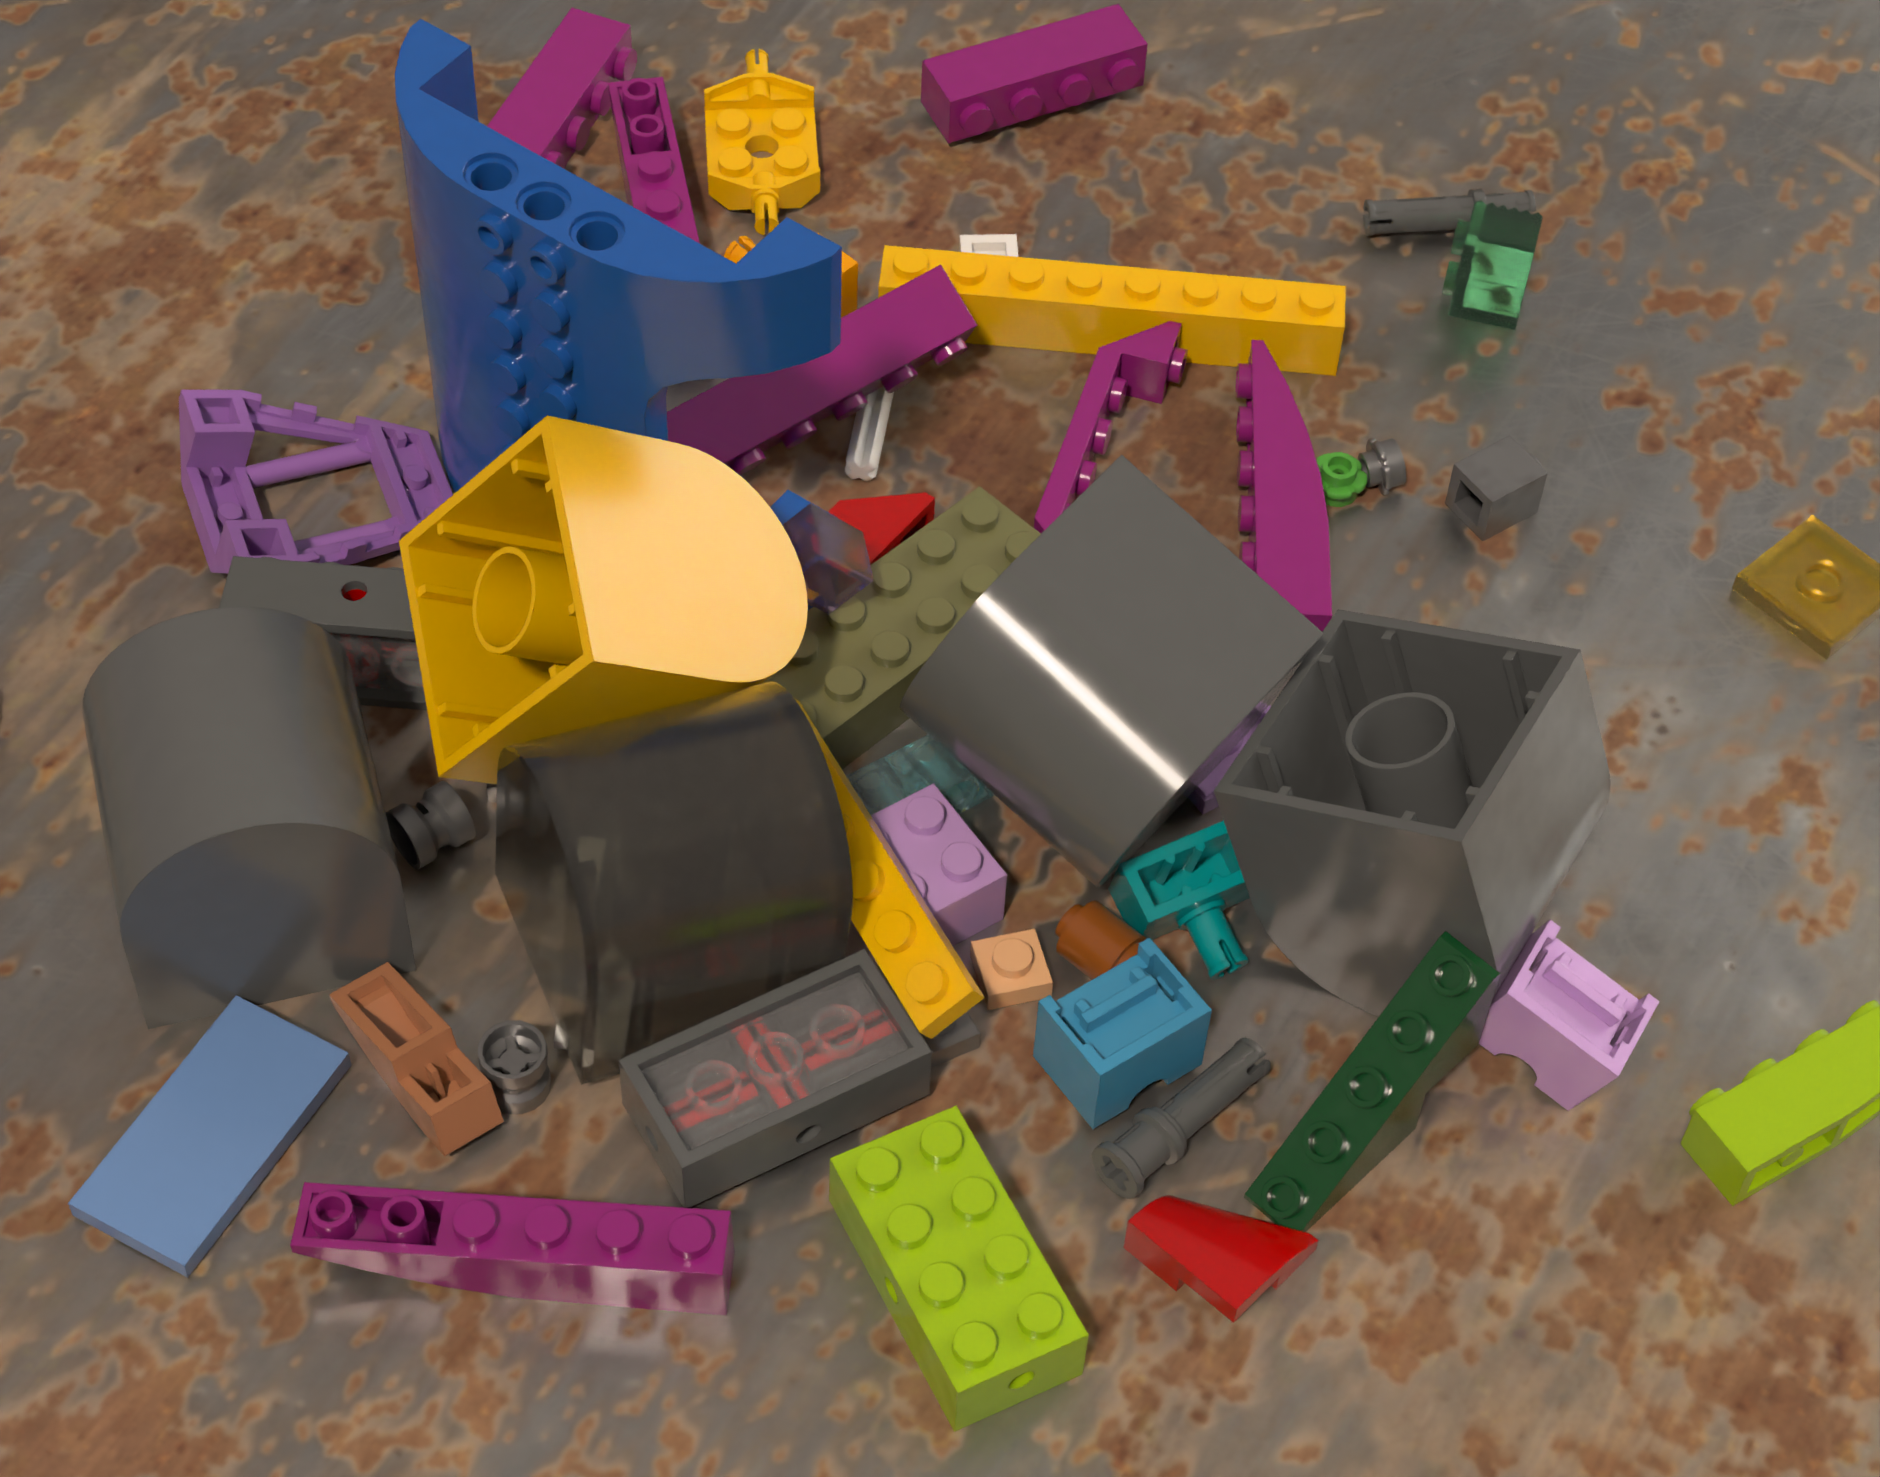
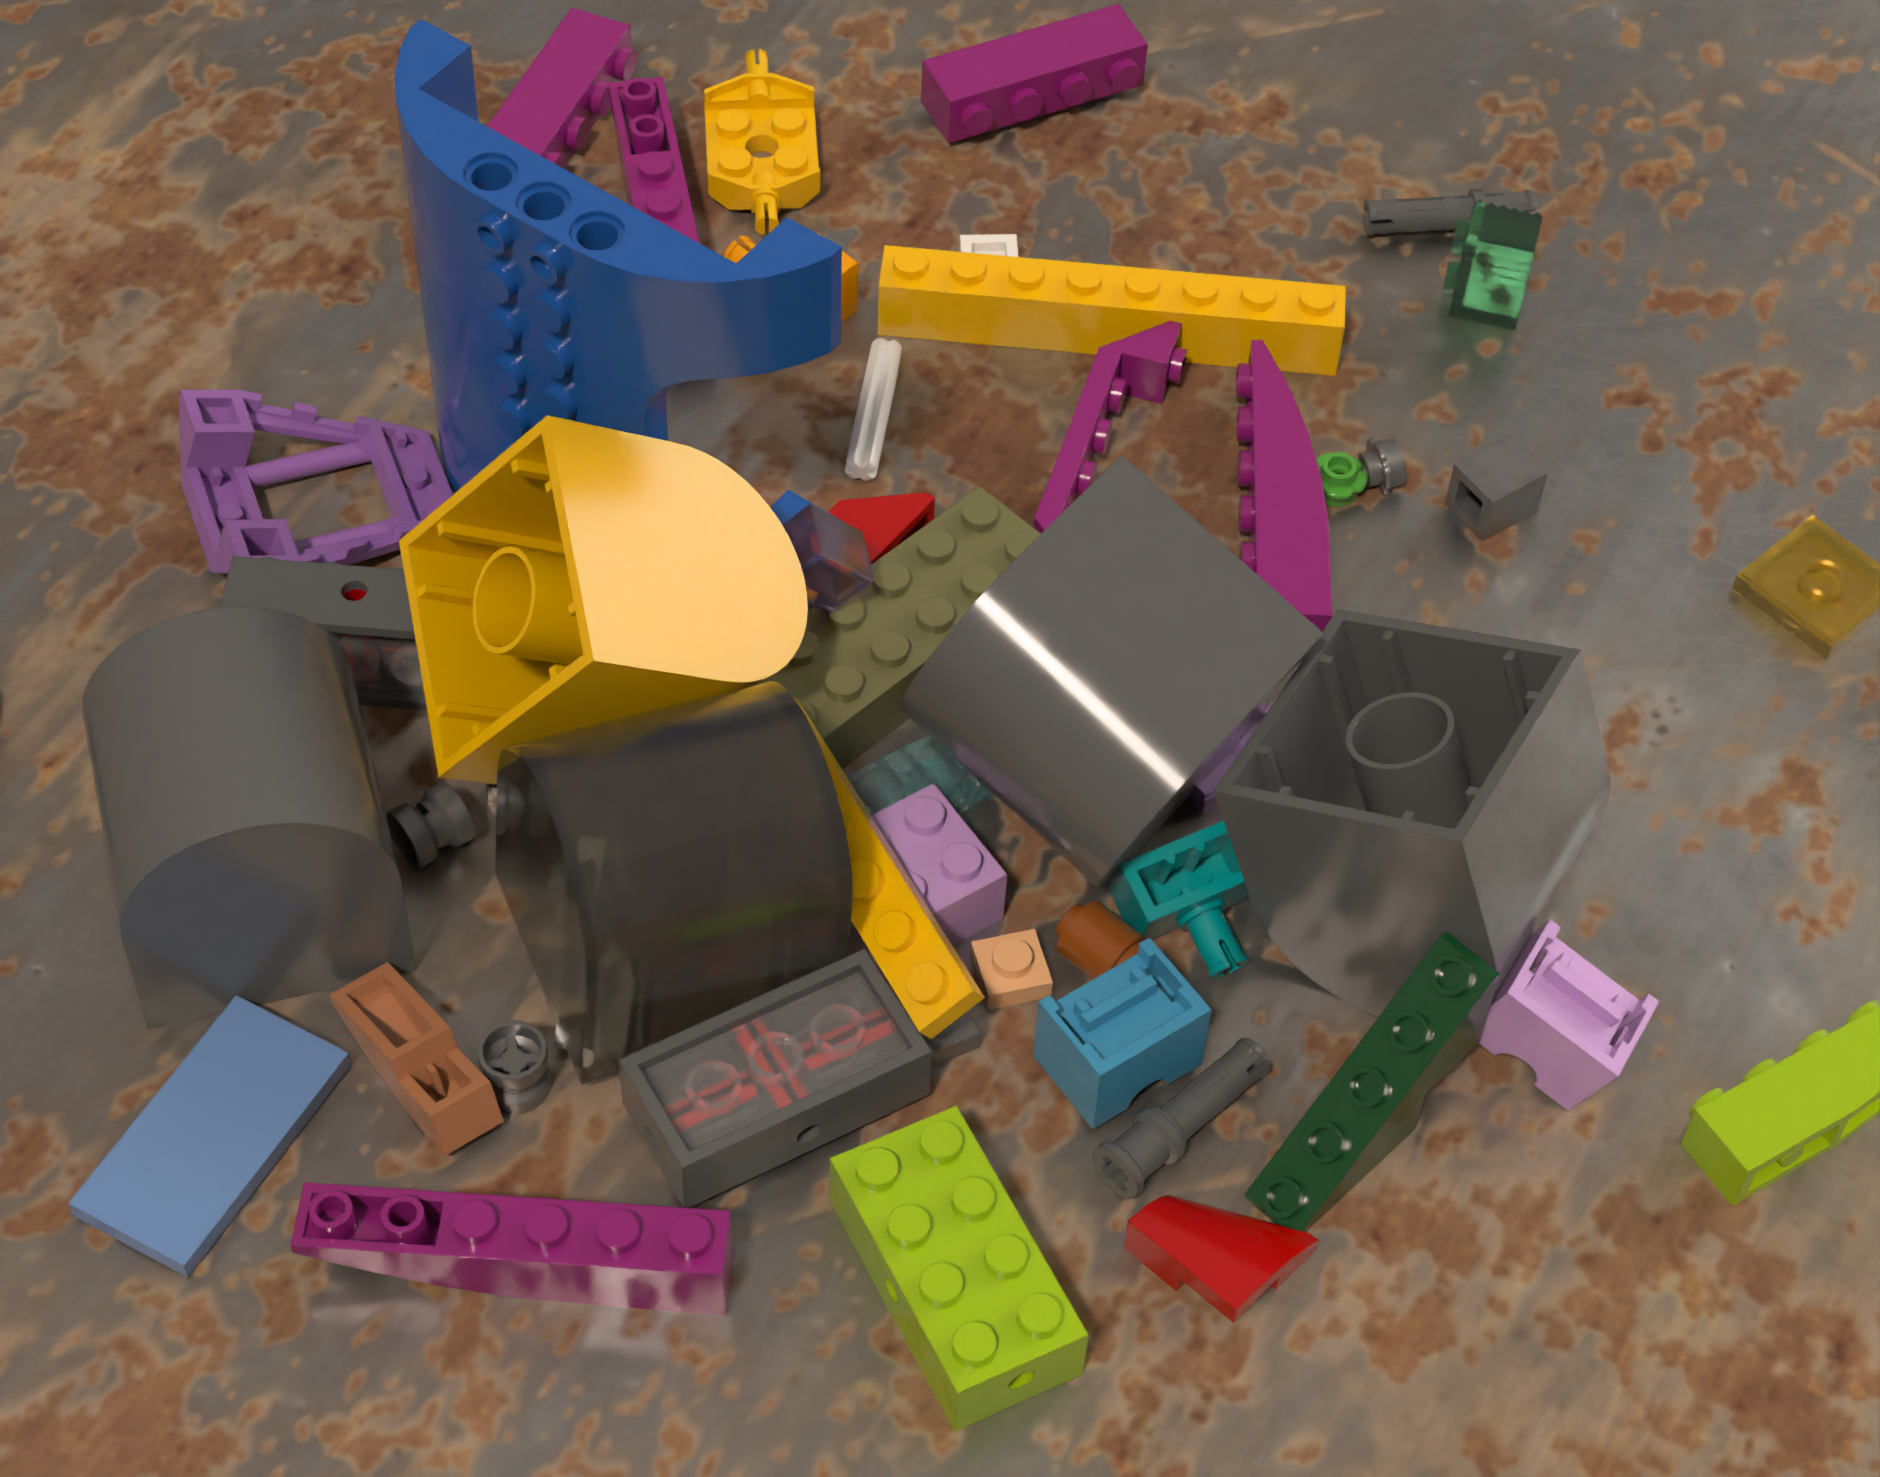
magenta brick [667,264,977,475] -> none

